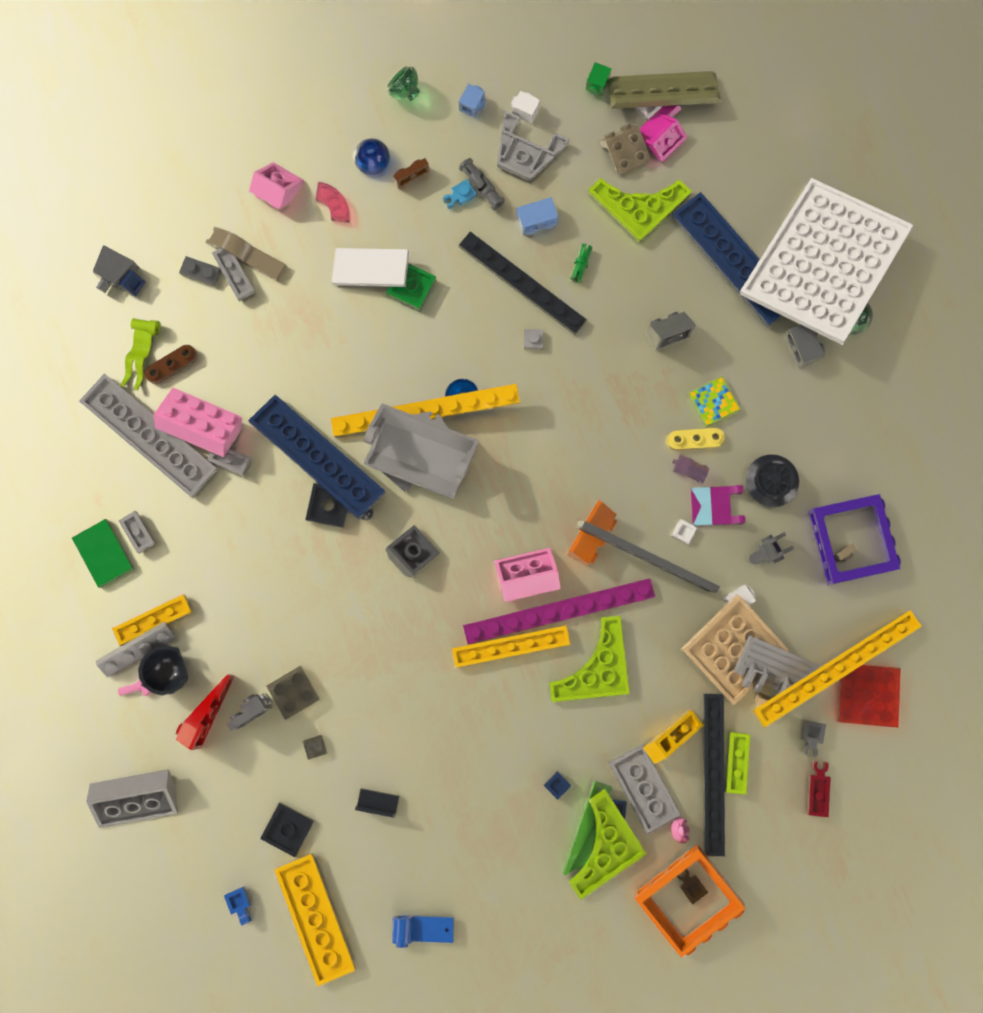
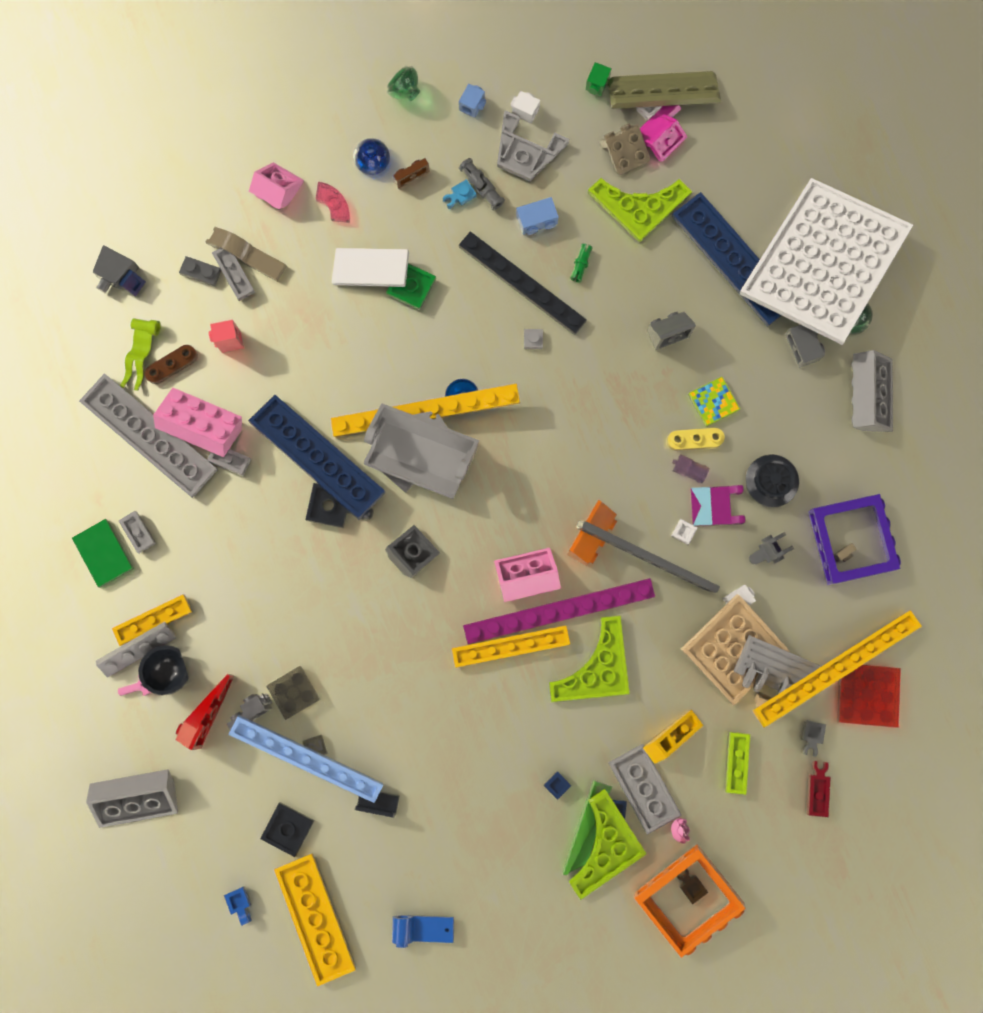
black plate [703,694,725,857] -> none
none -> coral brick [209,320,244,353]
none -> light blue plate [228,715,383,803]
none -> light grey slope [852,350,893,432]

